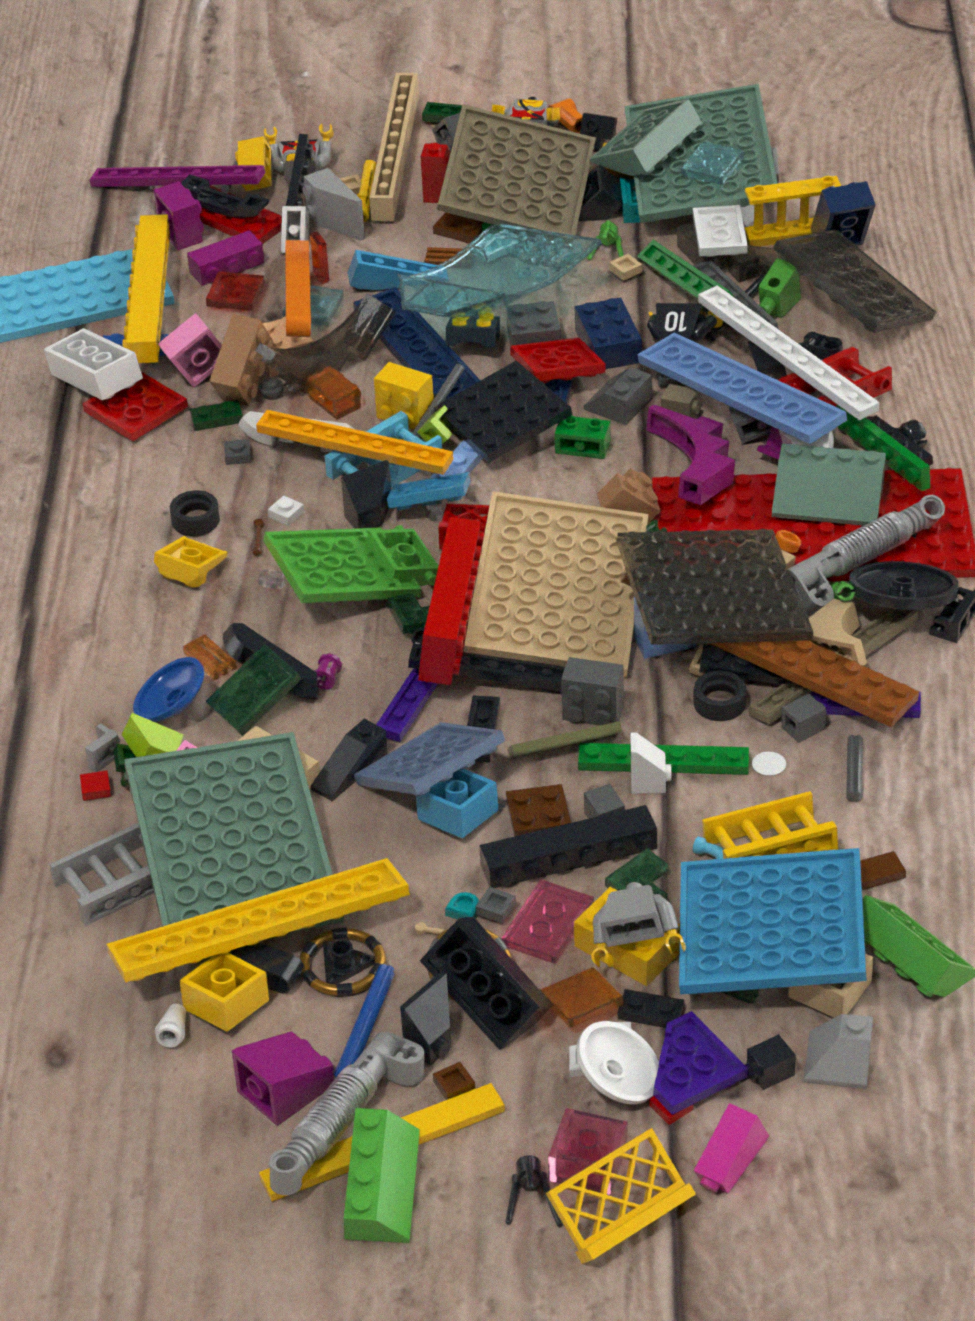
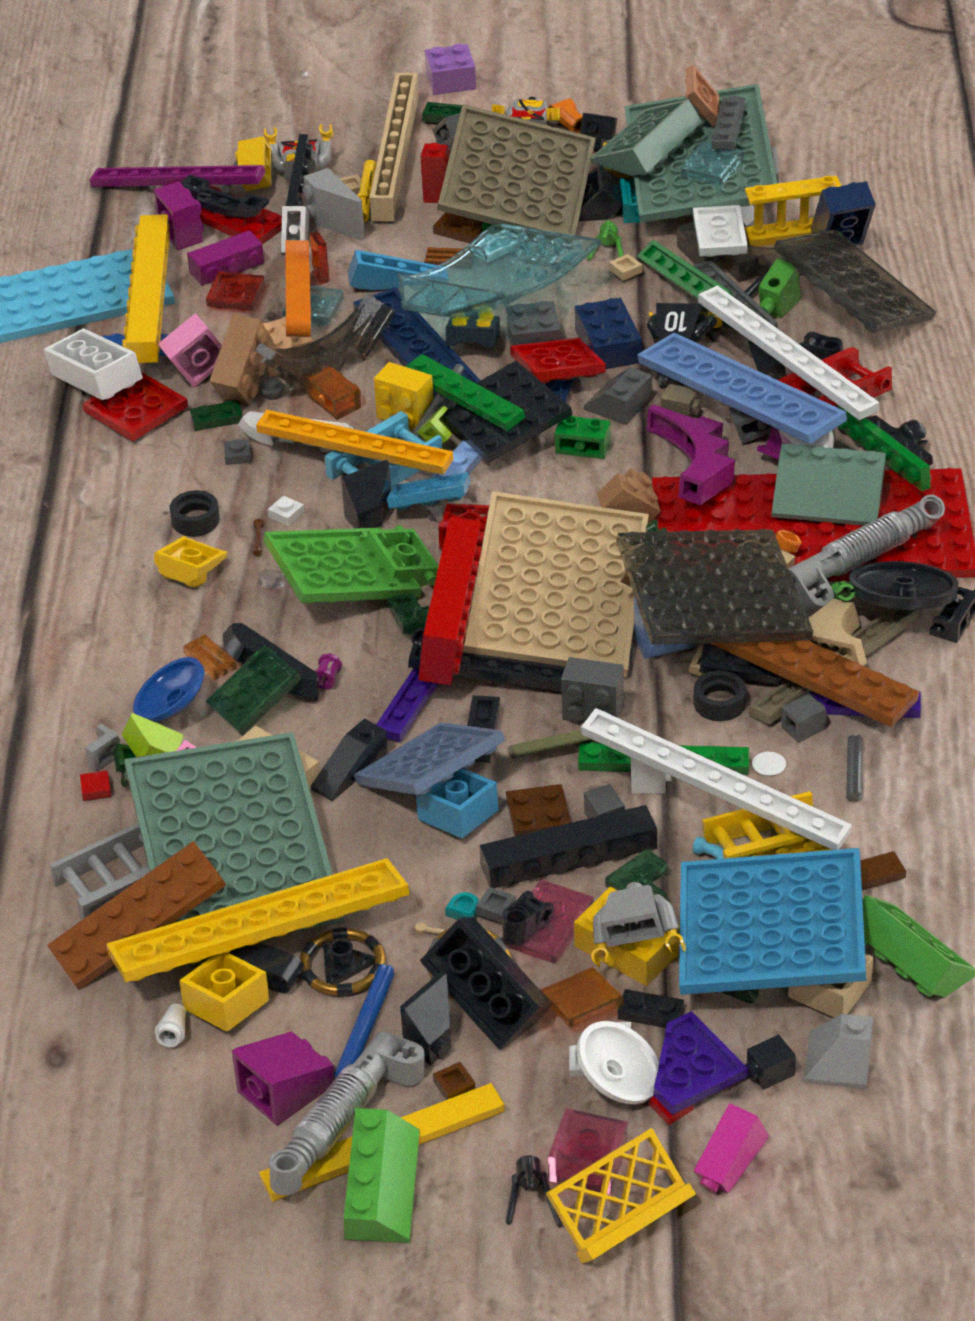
none -> dark orange plate [47,841,226,990]
none -> green plate [405,354,525,431]
none -> medium lavender brick [425,44,476,95]
none -> black piece [502,891,555,946]
none -> white plate [581,708,852,850]
none -> nougat plate [685,65,720,126]
none -> dark grey plate [711,96,746,150]

